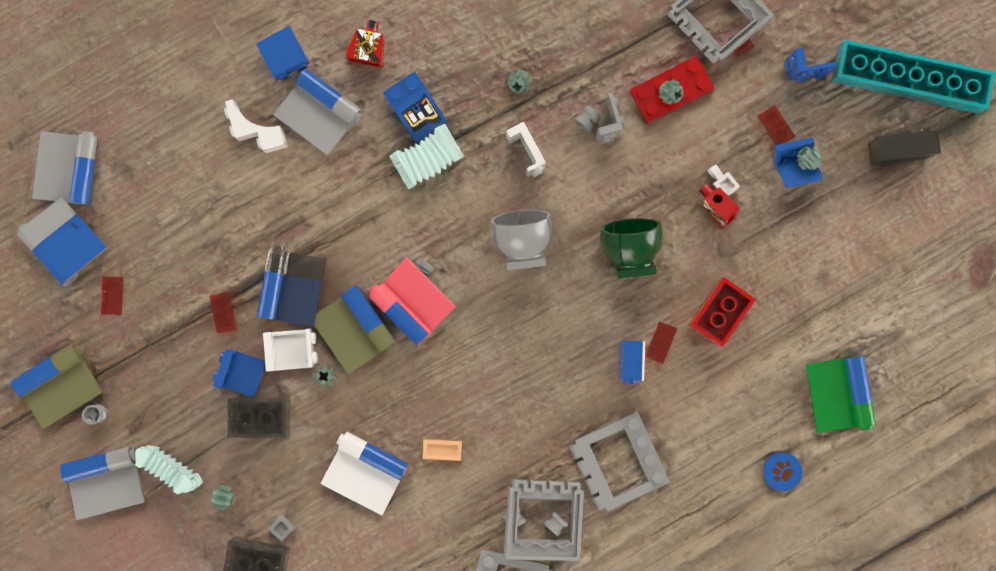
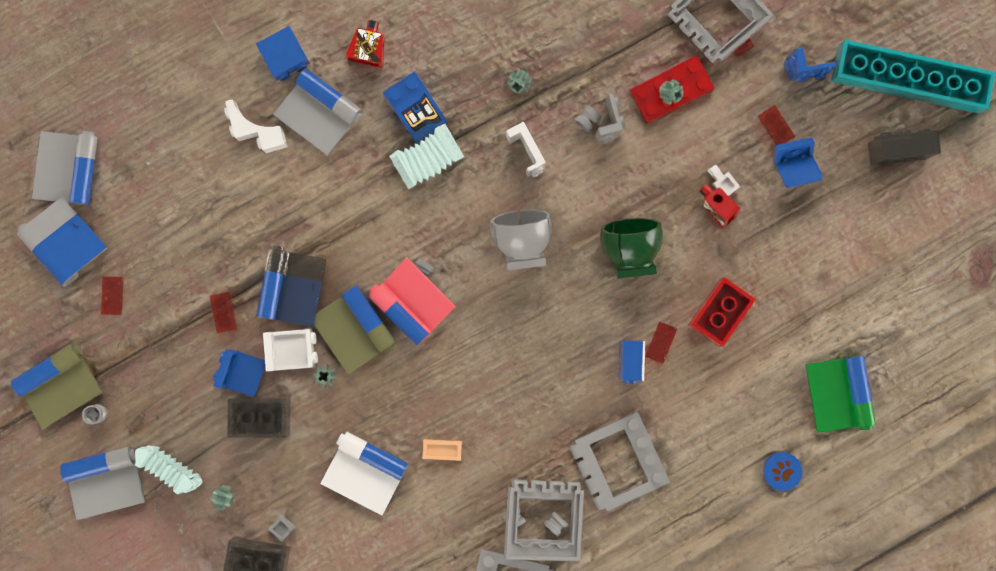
sand green gear [797,146,822,170] -> none

